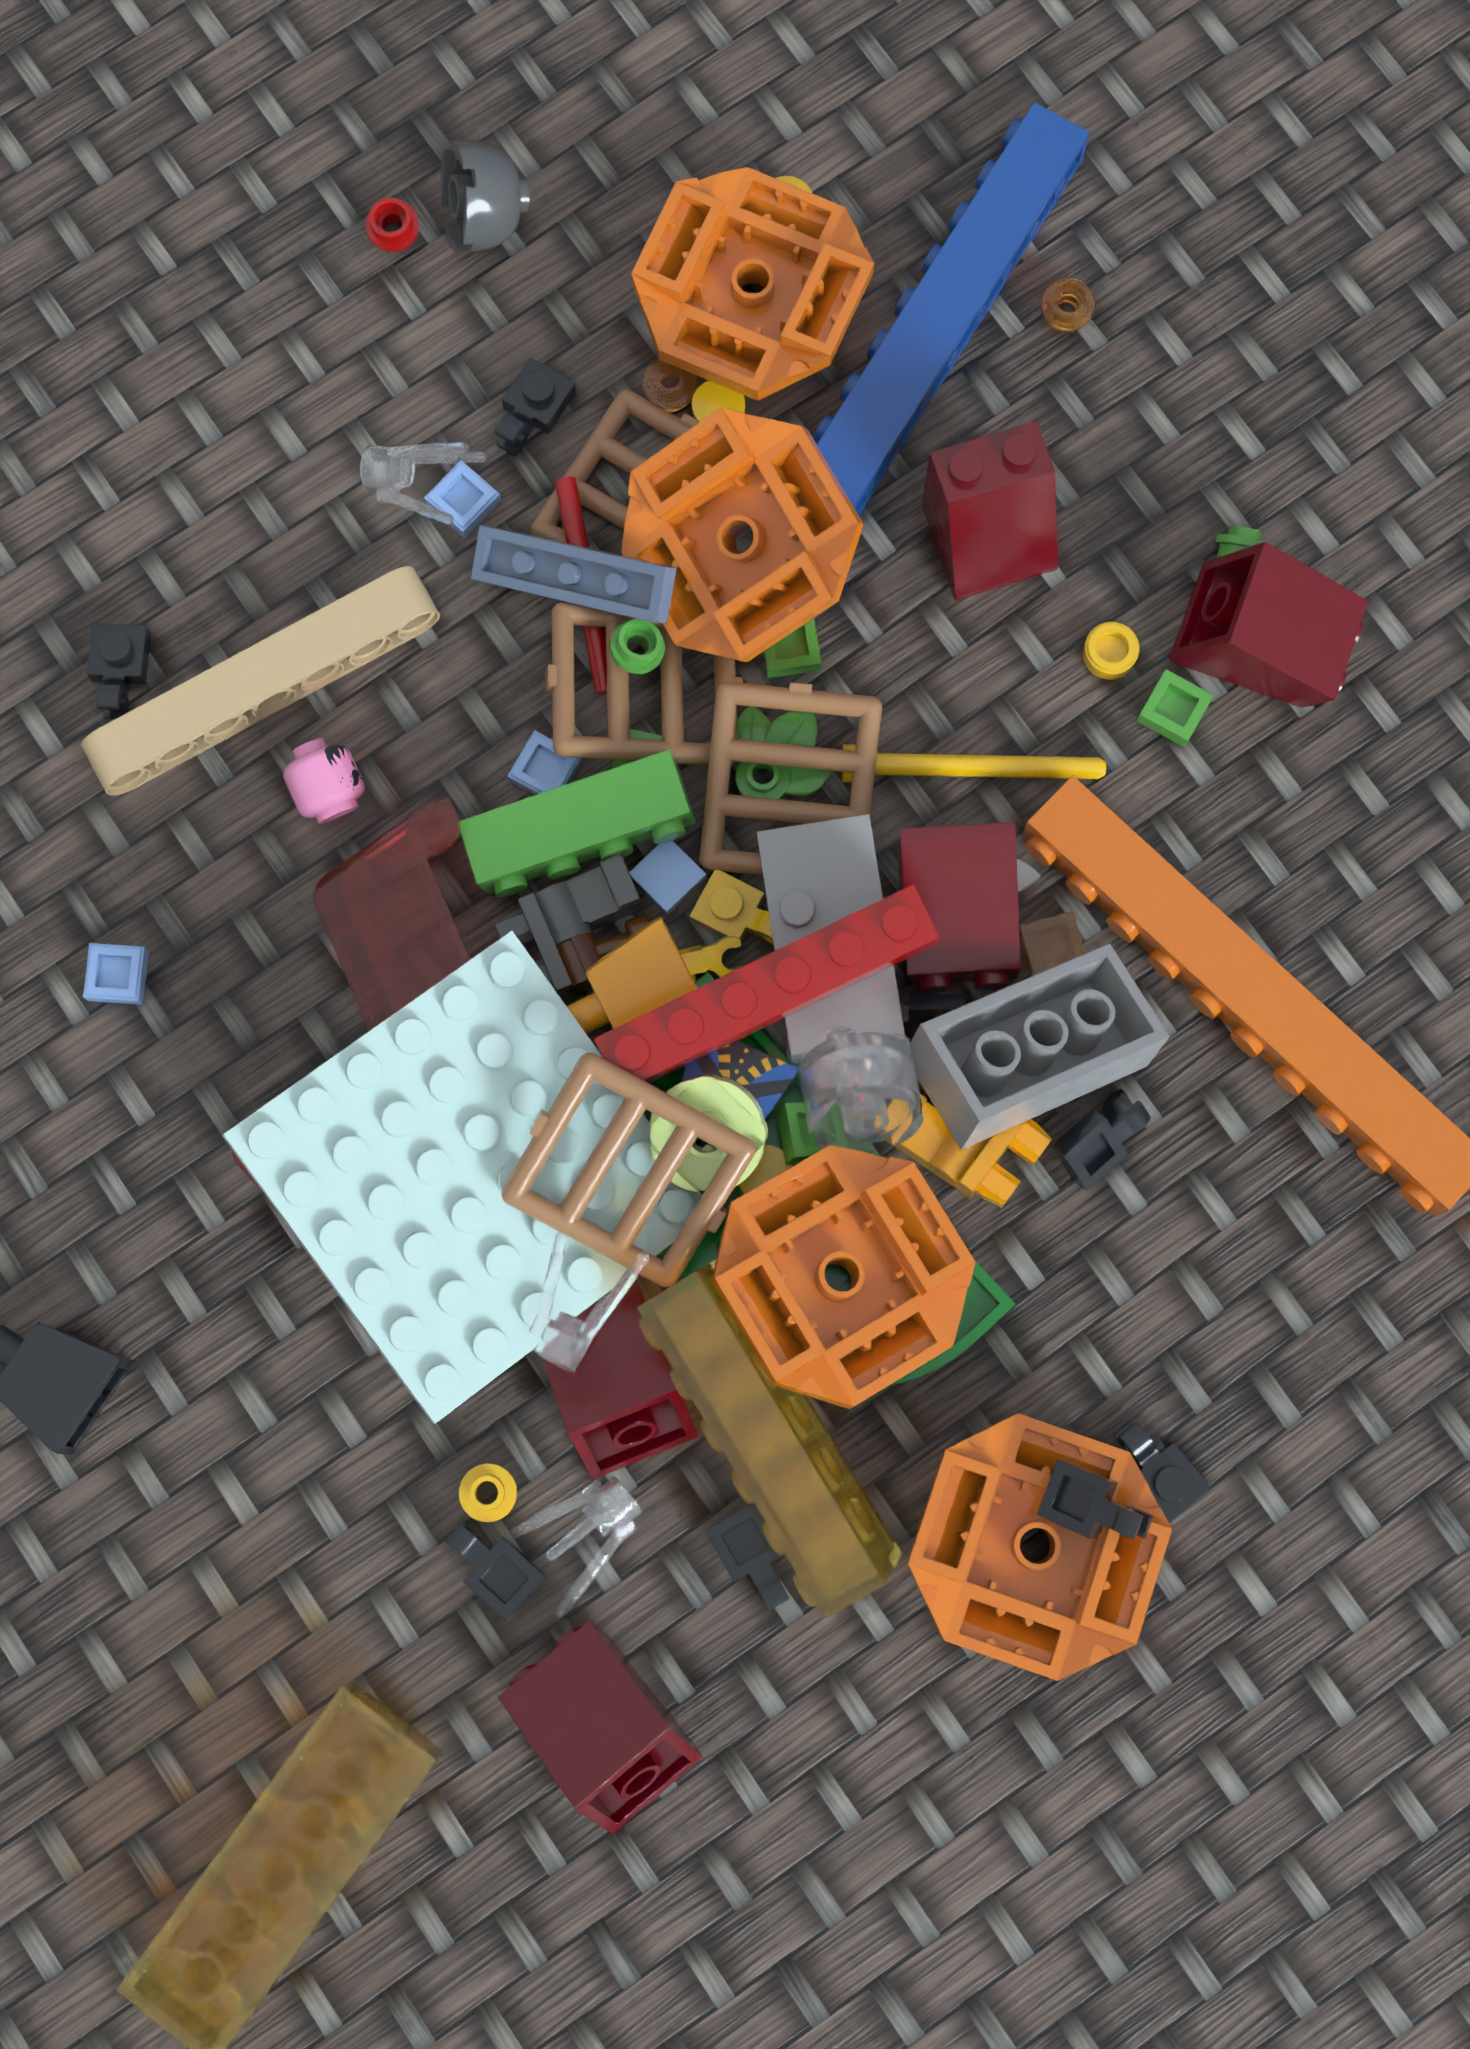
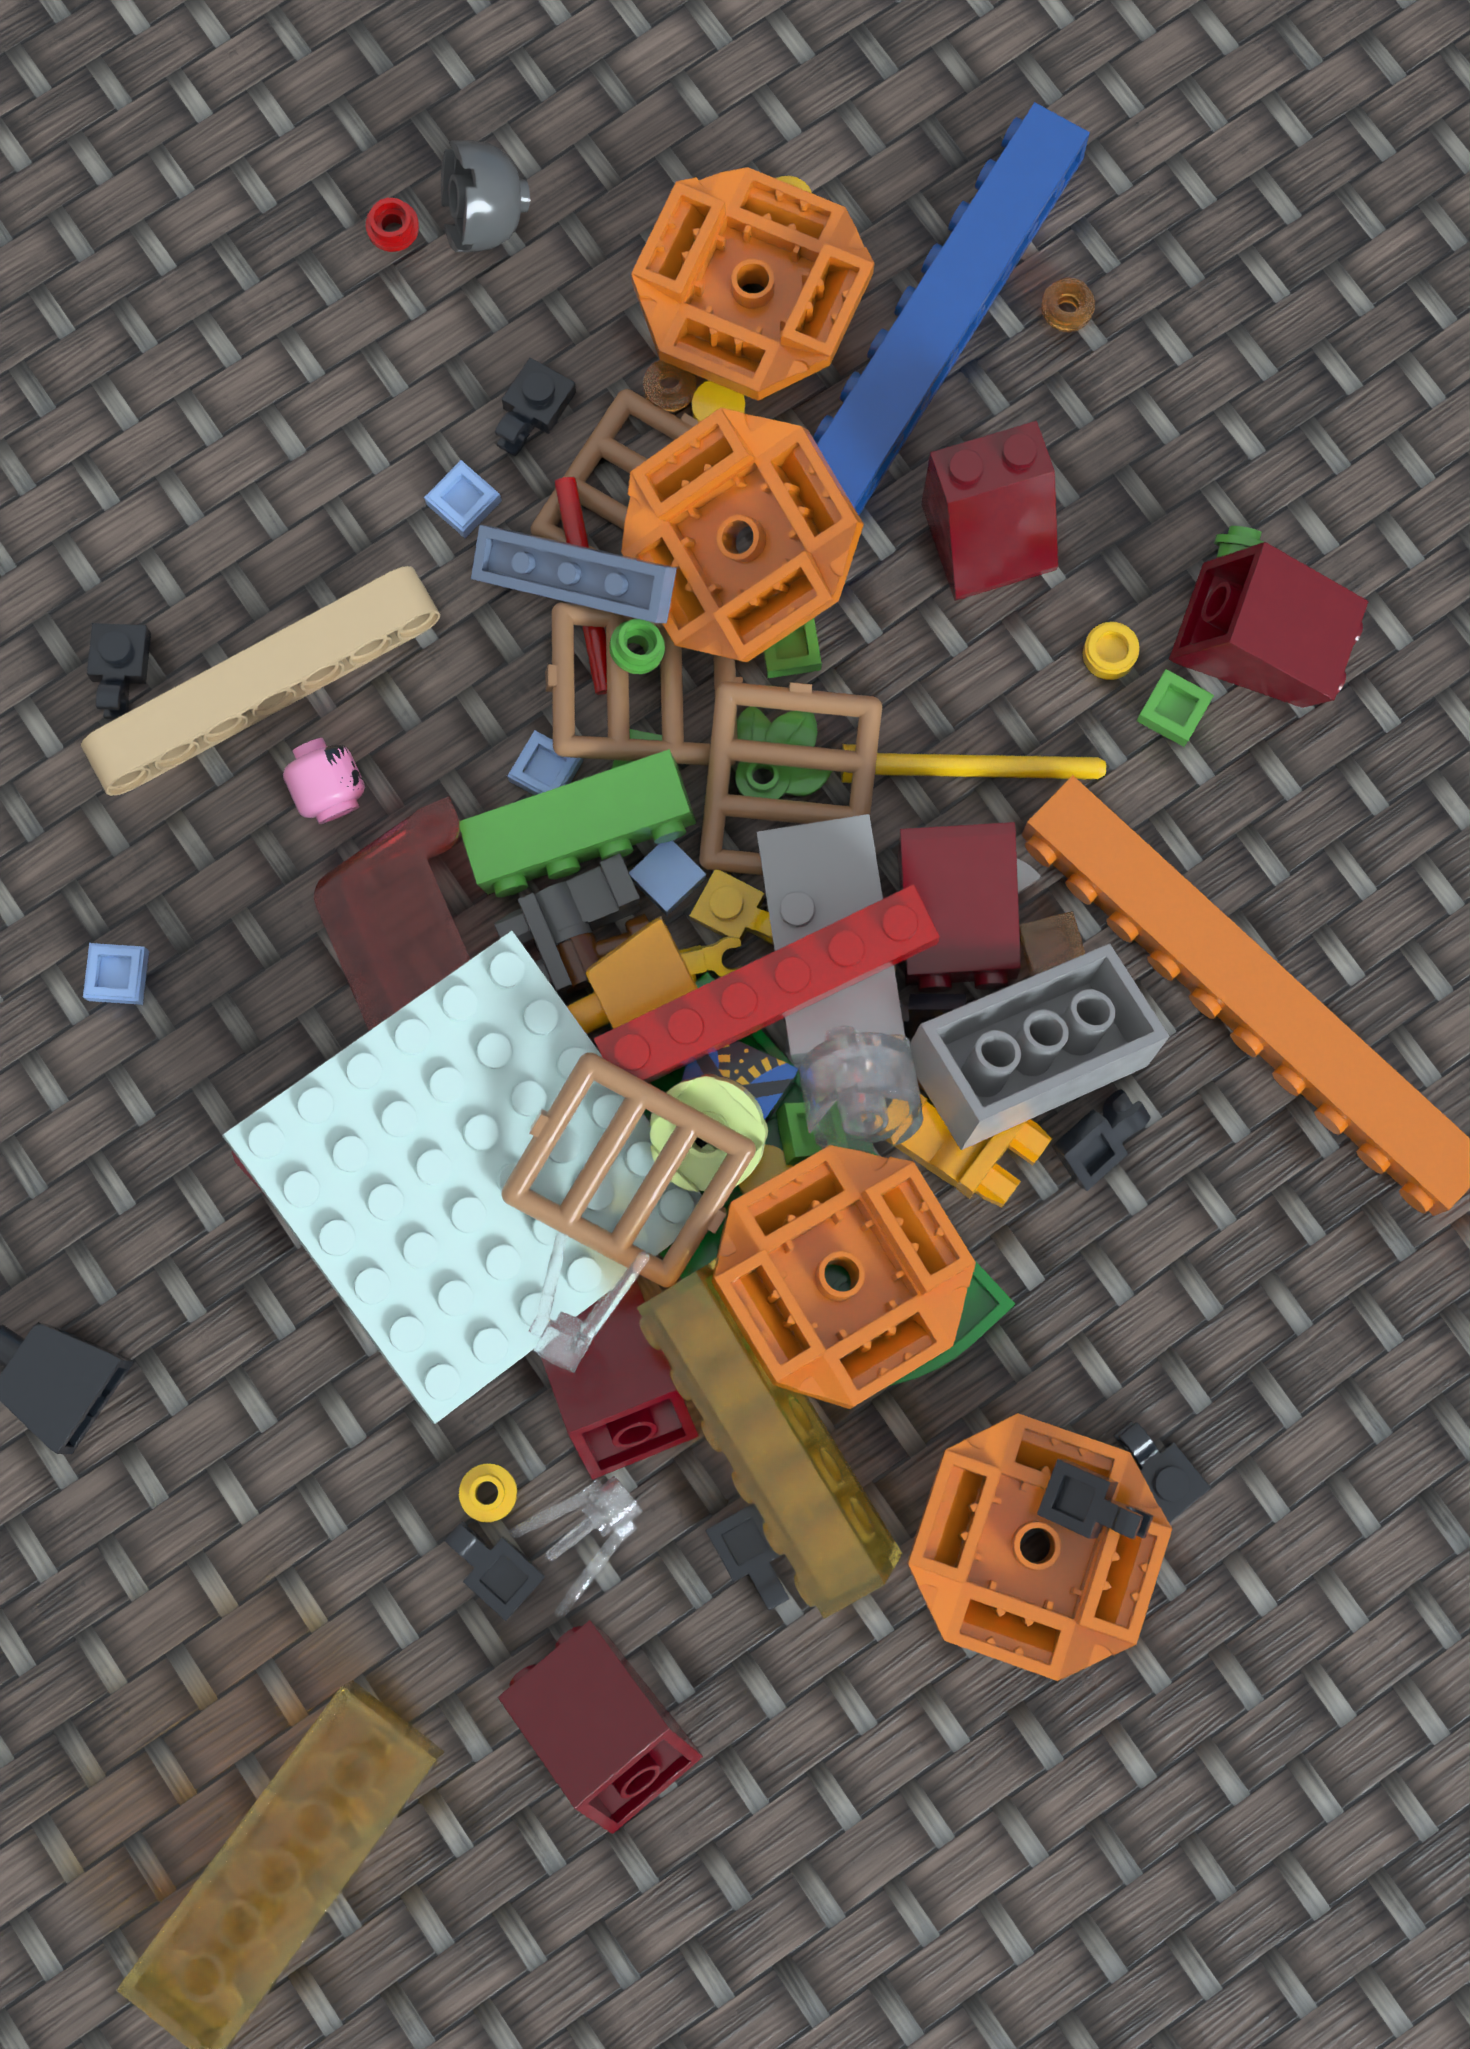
clear plant [360,442,487,525] -> none

